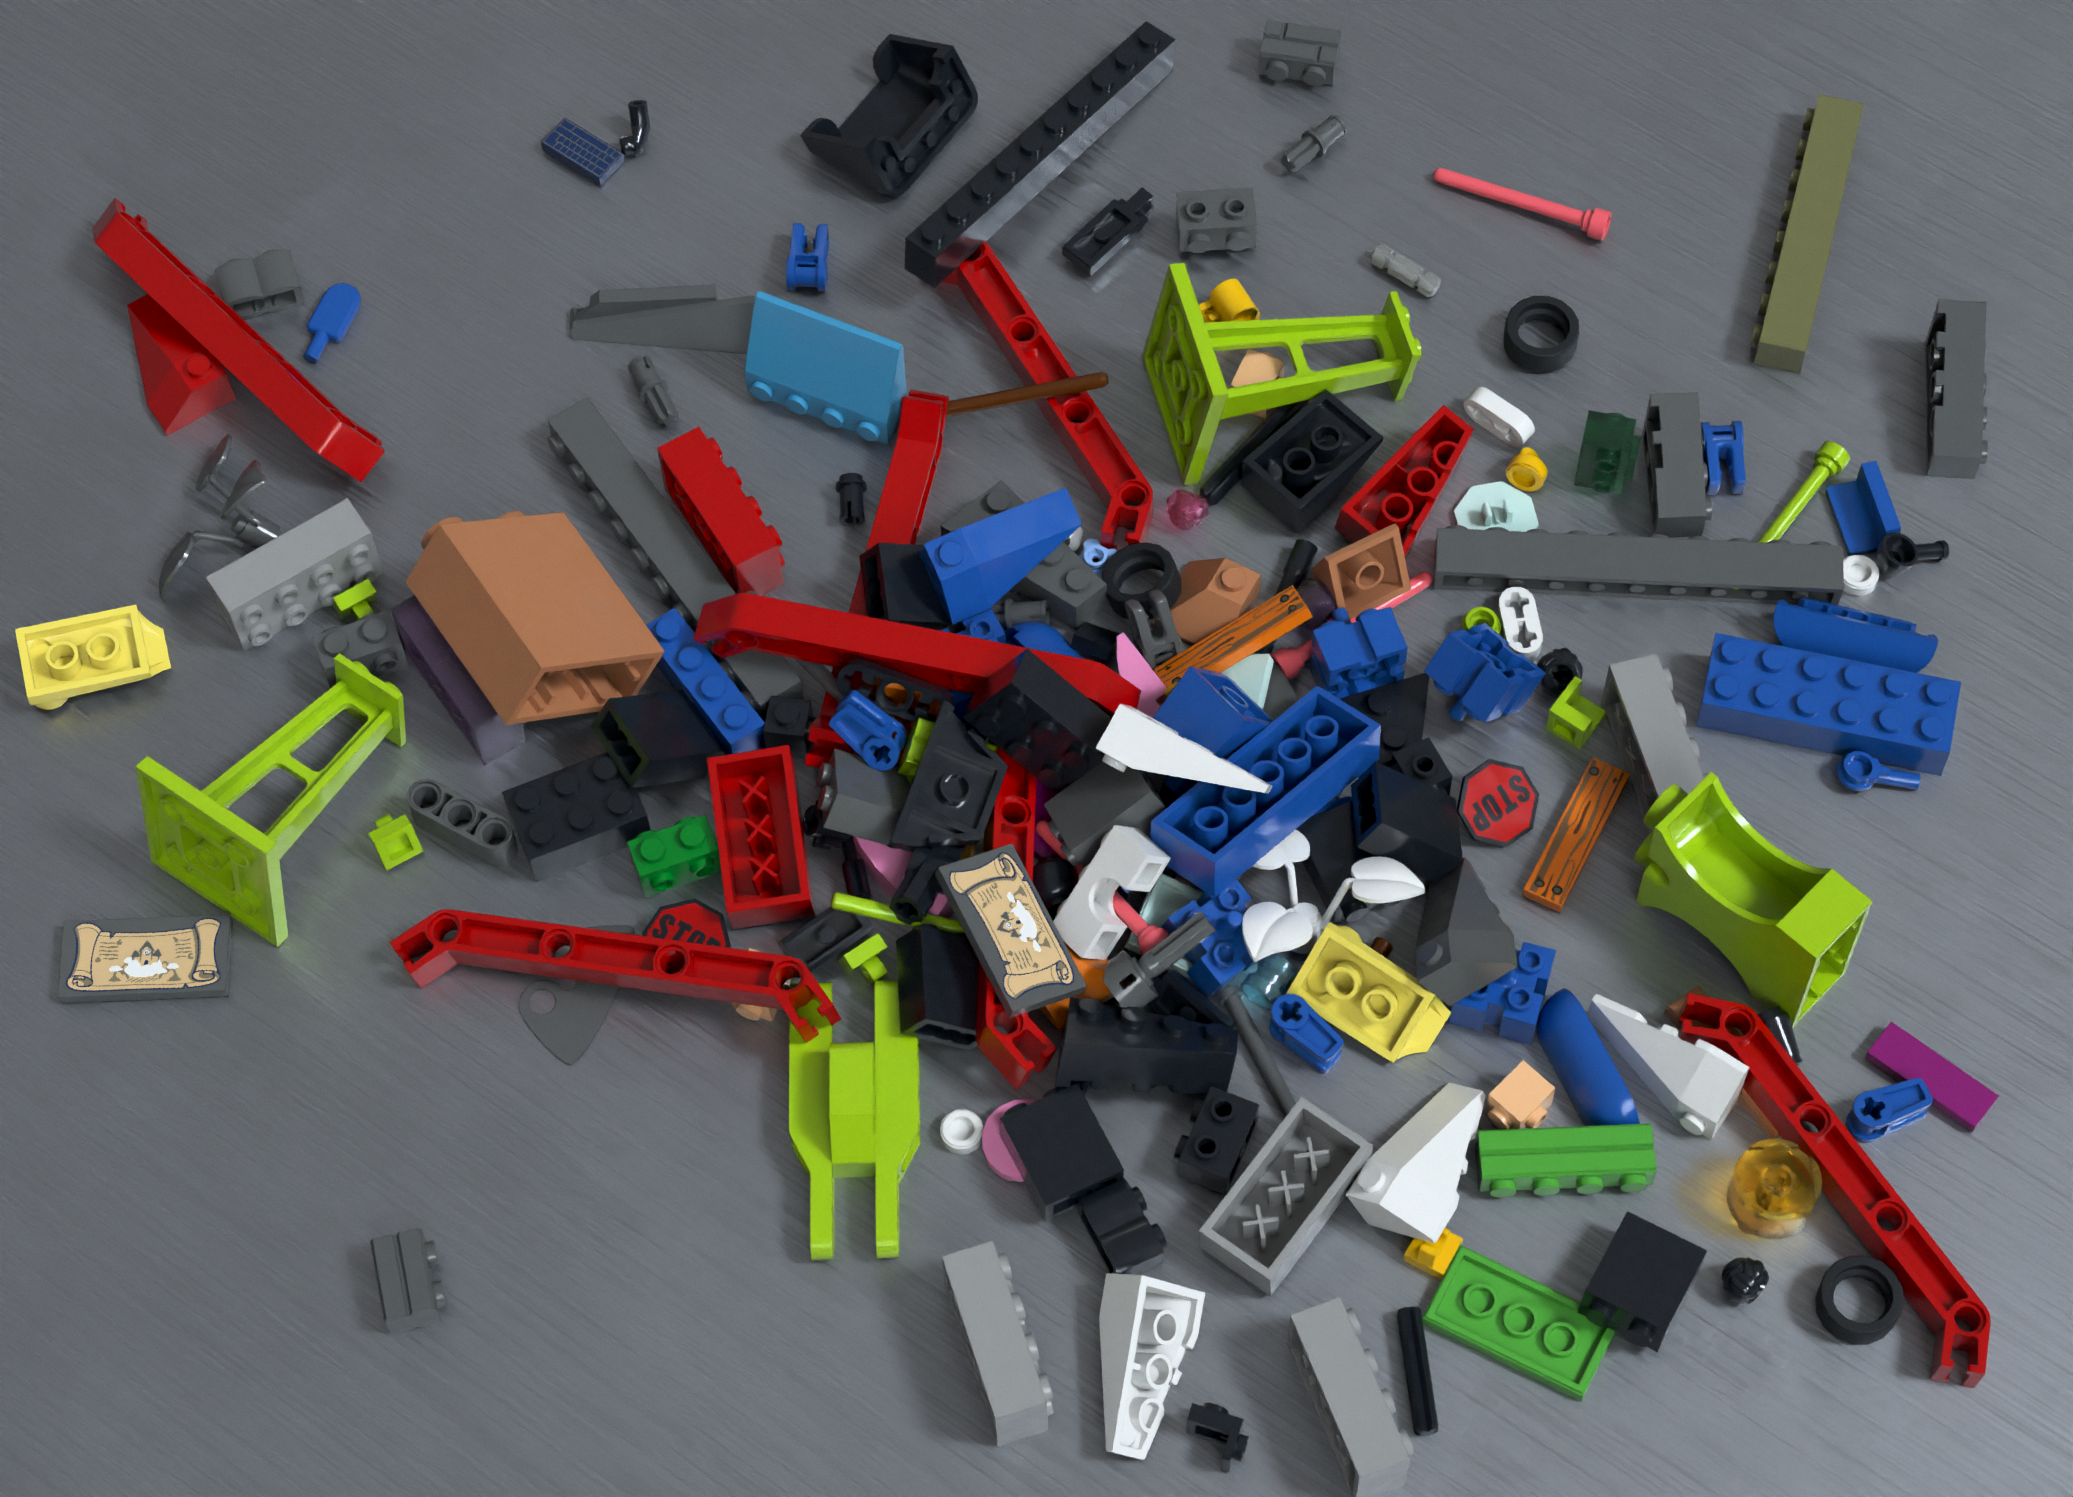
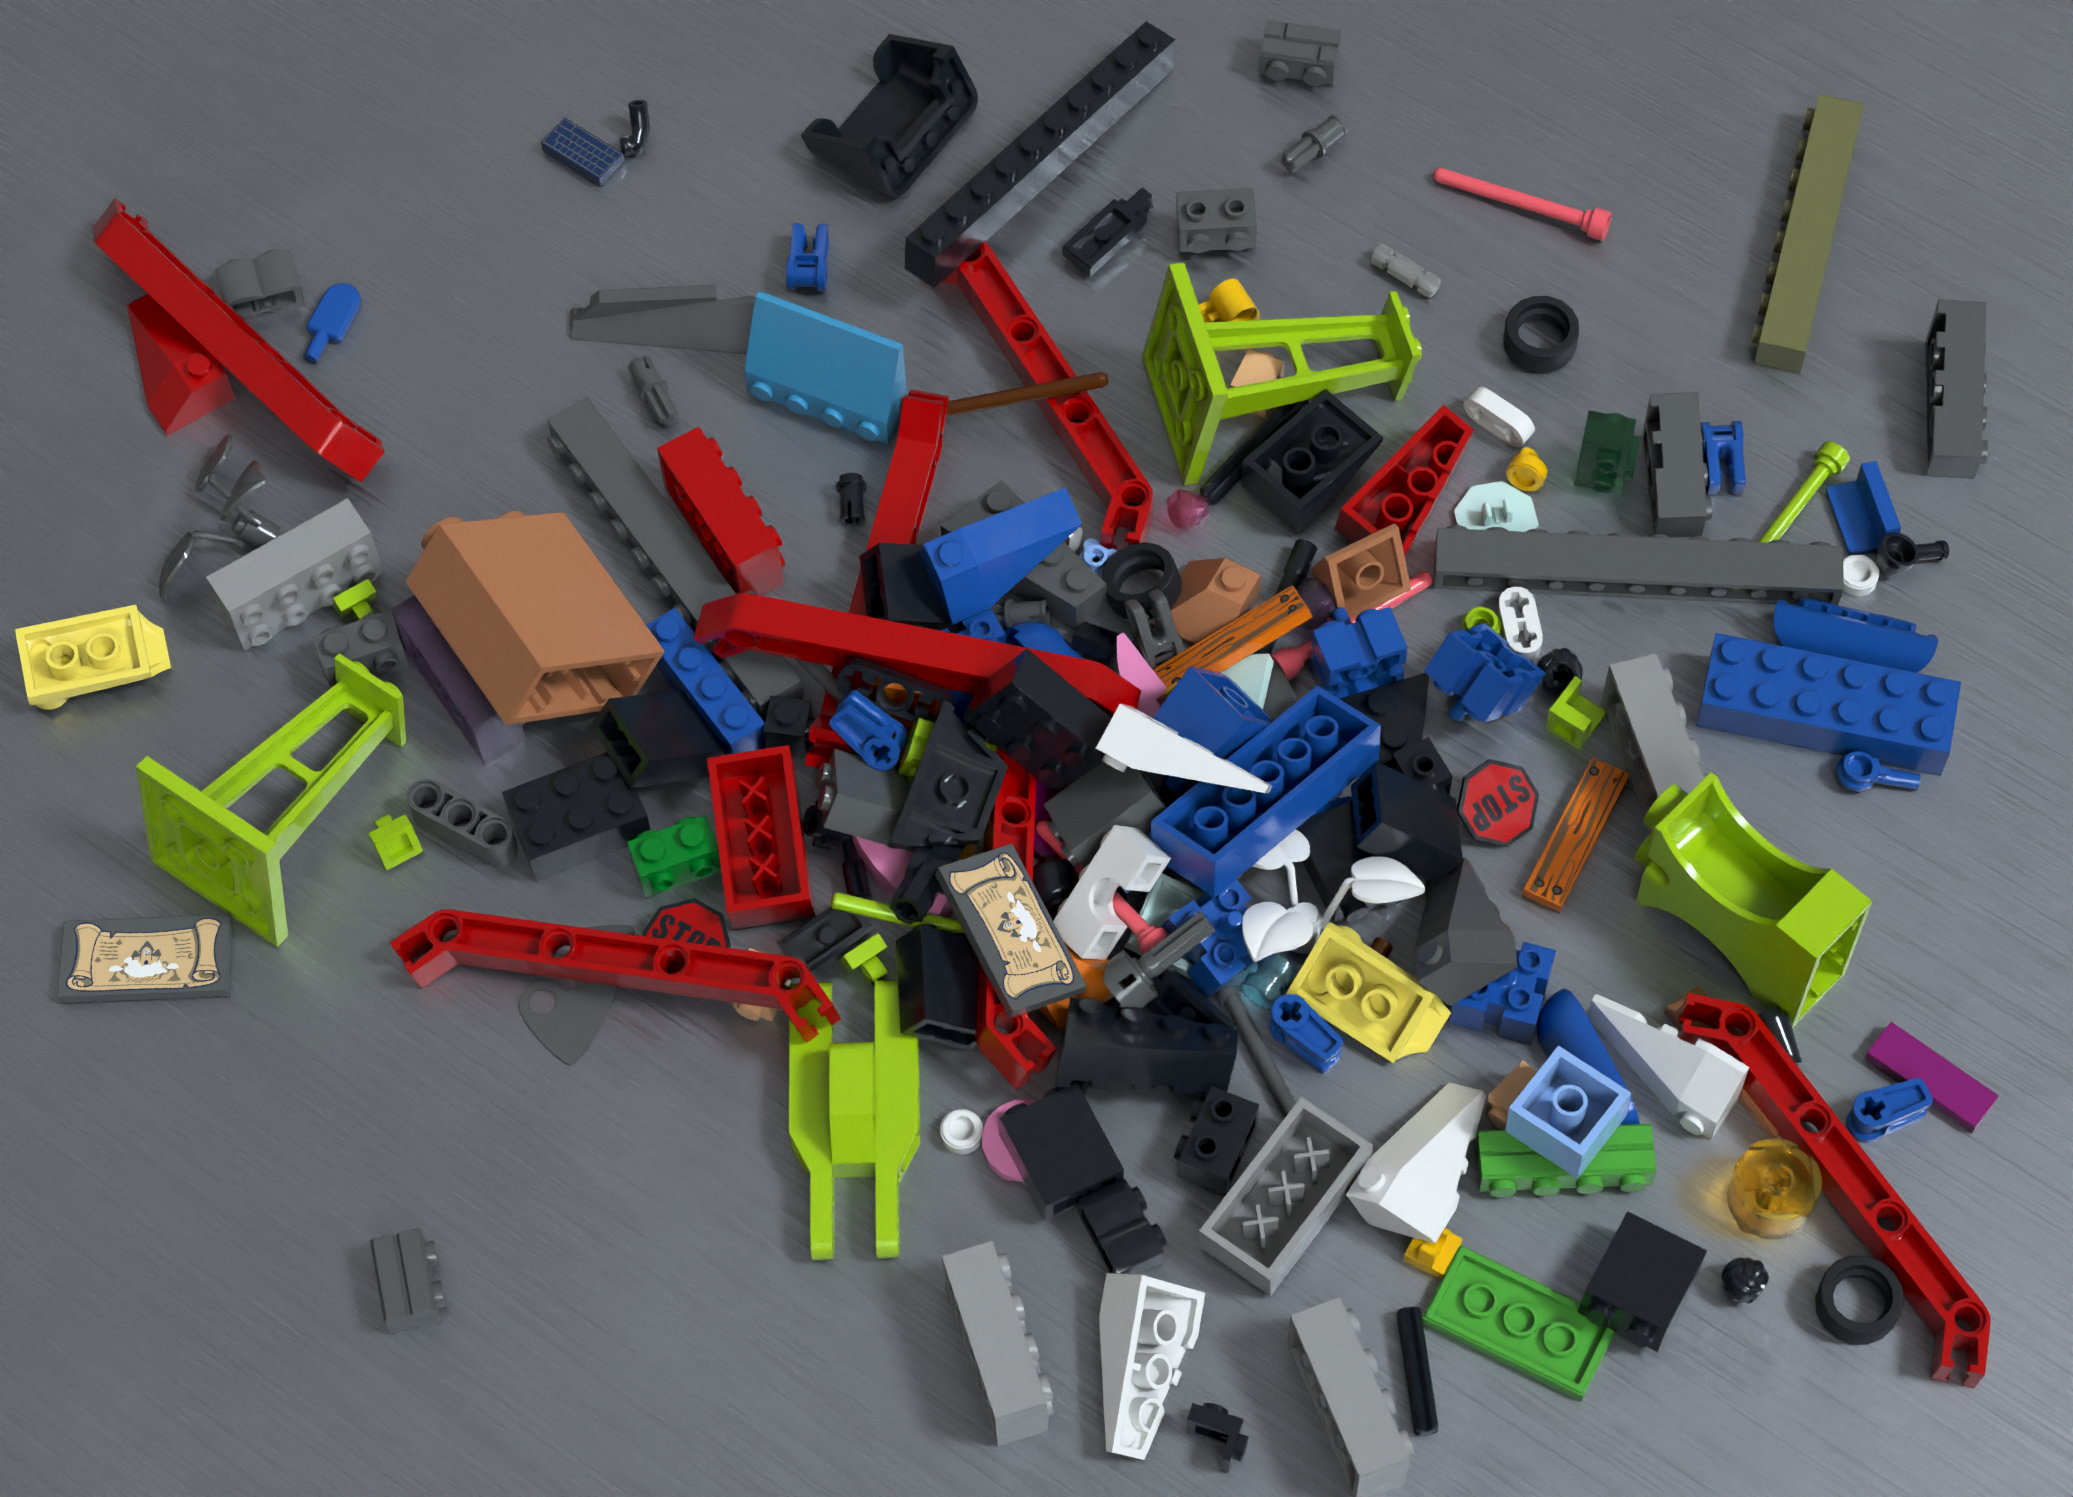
none -> light blue brick [1505,1046,1631,1179]

